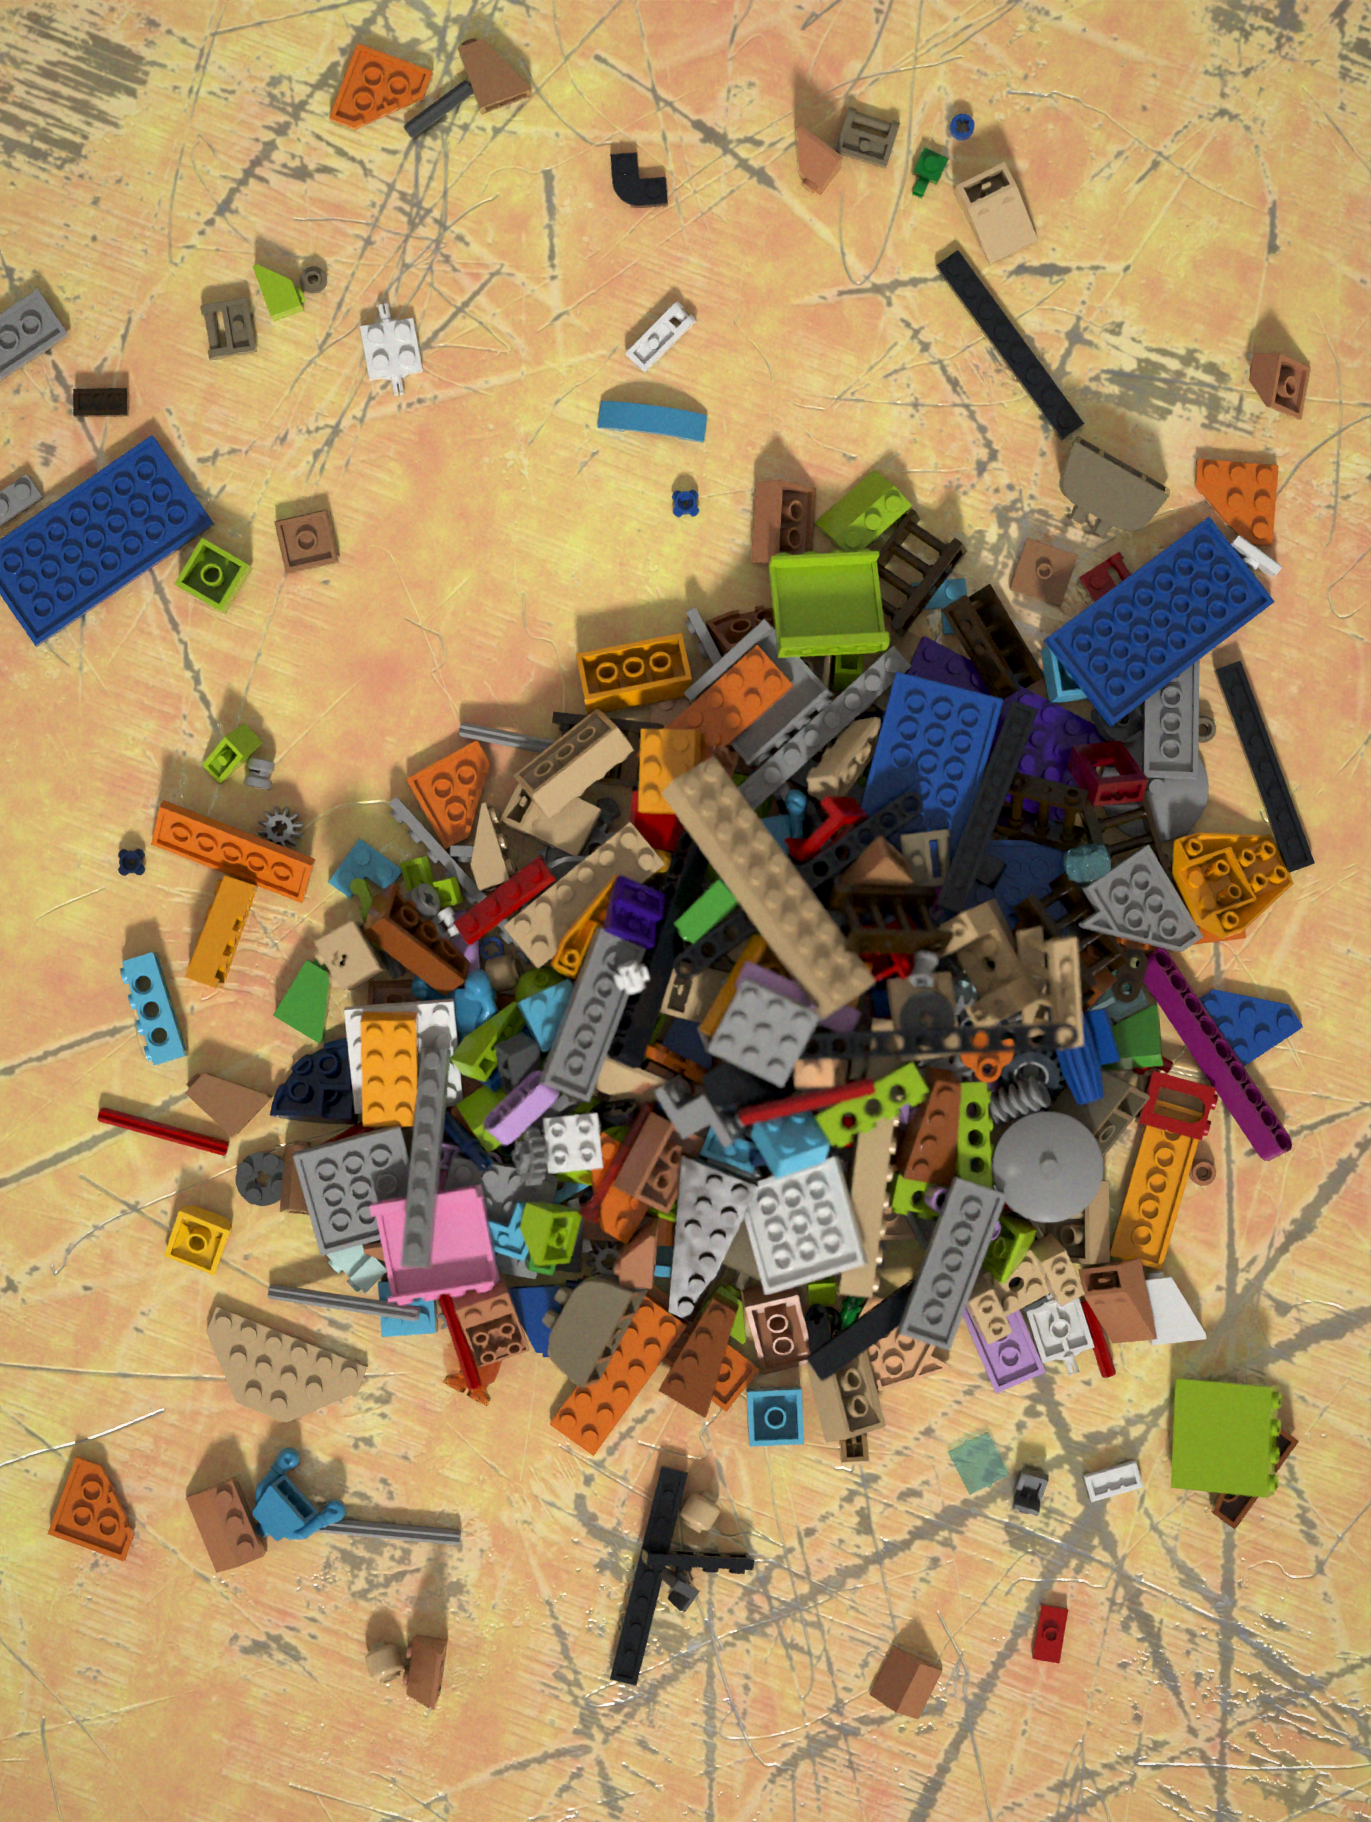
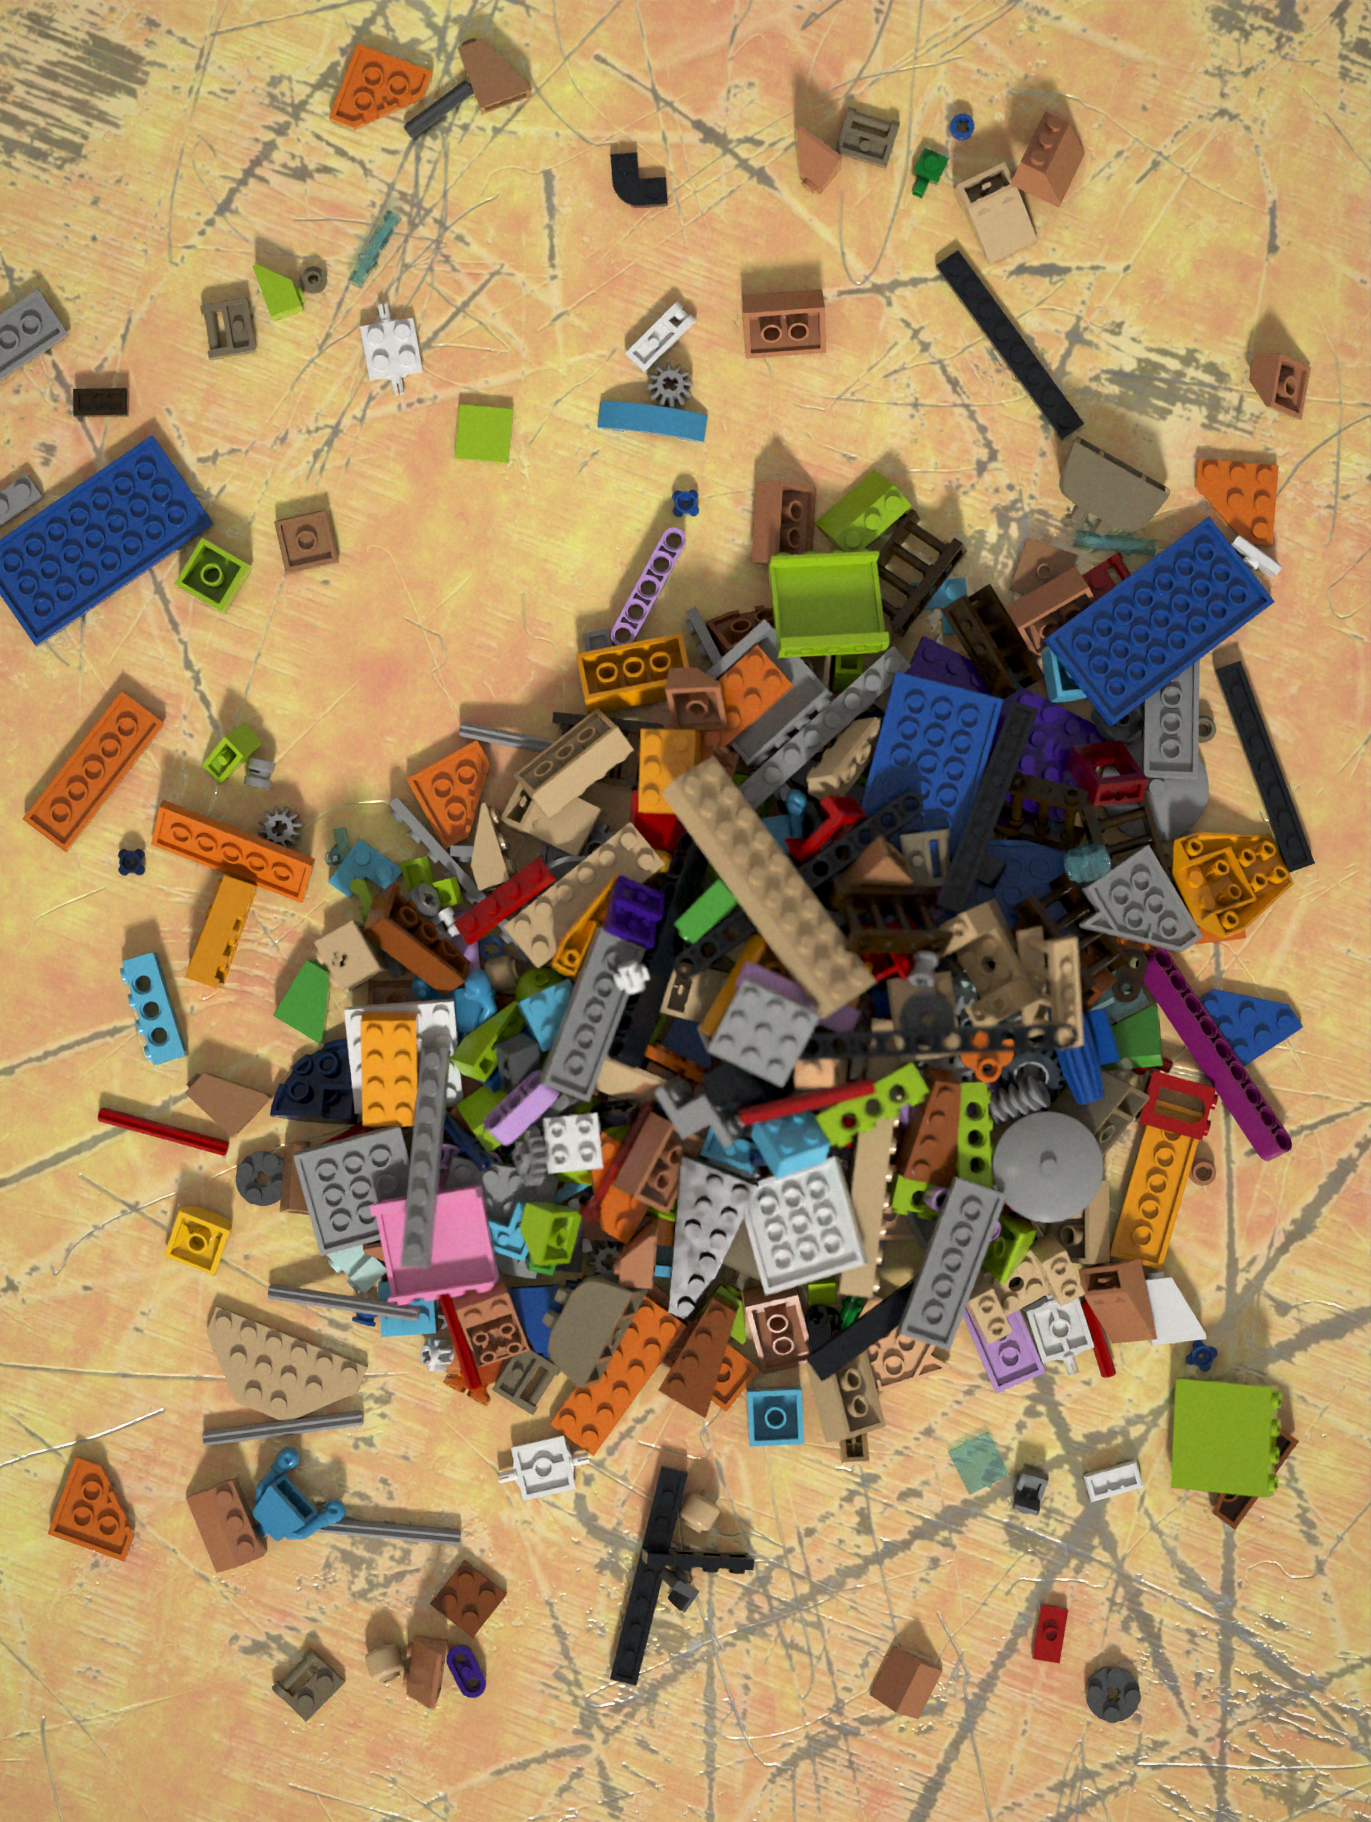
light grey plate [596,798,620,826] -> none
none -> orange plate [23,690,165,852]
none -> light grey axle [202,1410,364,1446]
none -> dark tan plate [272,1648,345,1722]
none -> clear light blue arm [324,827,351,866]
none -> clear light blue pin [347,210,402,289]
none -> blue bush [352,1312,378,1327]
none -> white gear [420,1338,454,1372]
none -> dark orange plate [430,1560,507,1638]
none -> dark purple plate [446,1644,487,1698]
none -> lime tile [455,404,513,464]
none -> dark tan plate [492,1348,561,1415]
none -> white plate [497,1435,590,1501]
none -> light grey plate [583,628,612,652]
none -> lavender beam [611,527,686,646]
none -> light grey gear [647,362,693,408]
none -> nougat slope [665,667,728,731]
none -> nougat slope [742,289,826,358]
none -> nougat slope [1005,566,1096,659]
none -> nougat slope [1010,112,1085,208]
none -> clear light blue pin [1074,529,1157,557]
none -> dark grey plate [1085,1666,1141,1723]
none -> blue plate [1186,1340,1218,1372]

